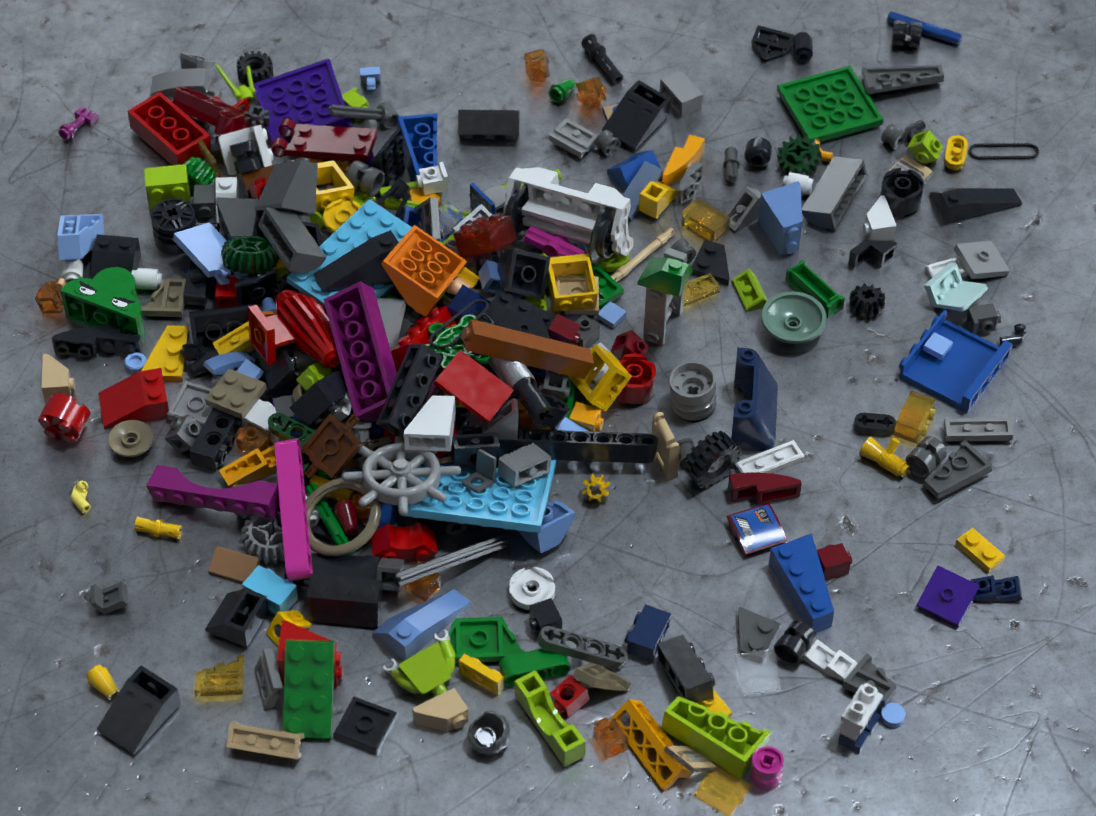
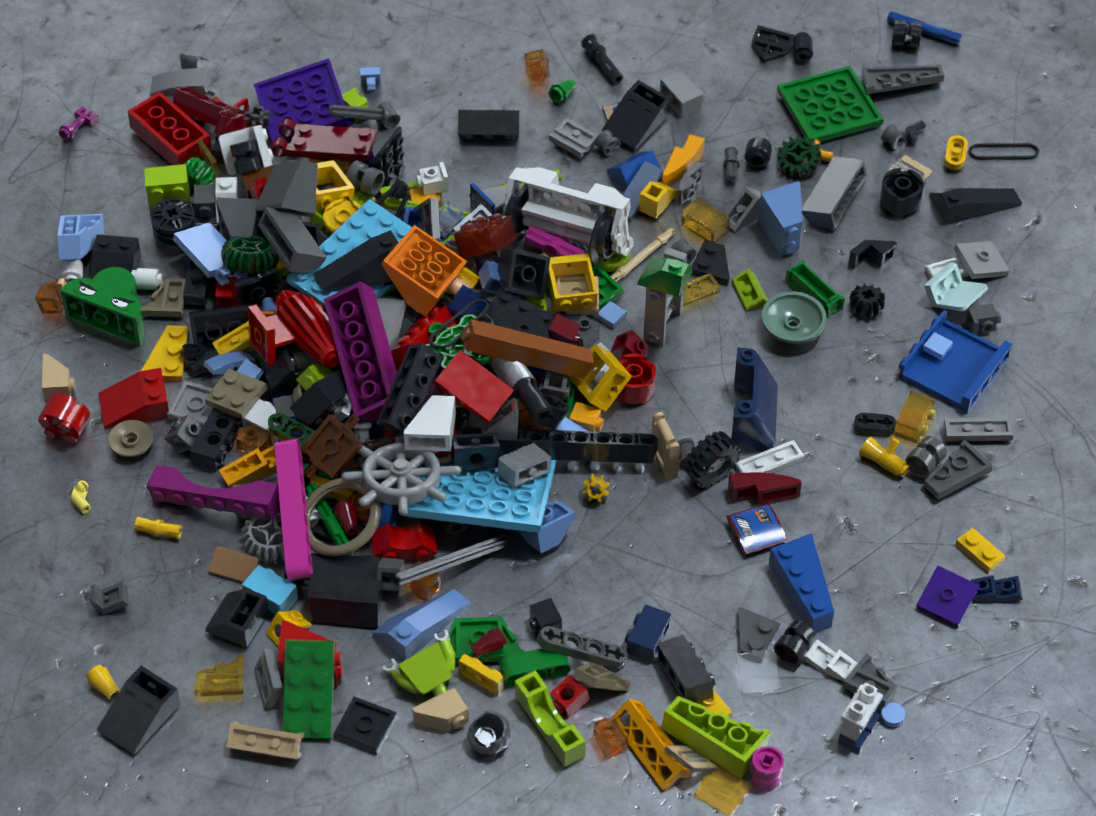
black slope [52,326,143,358] -> none
light blue tile [125,353,146,374] -> none
lime plant [215,64,256,107] -> none
black tyre [236,51,273,87] -> none
blue wedge [397,113,437,182] -> none
dark grey bracket [462,449,496,493] -> none
white plate [509,567,555,611] -> none
clear orange brick [576,77,607,109] -> none
light grey wheel [669,361,717,420] -> none
white brick [782,172,814,196] -> none
dark red brick [817,543,852,580] -> none
white slope [863,195,897,241] -> none
lime brick [907,129,943,165] -> none
black arm [1000,324,1027,346] -> none
none -> dark red cone [470,628,507,658]

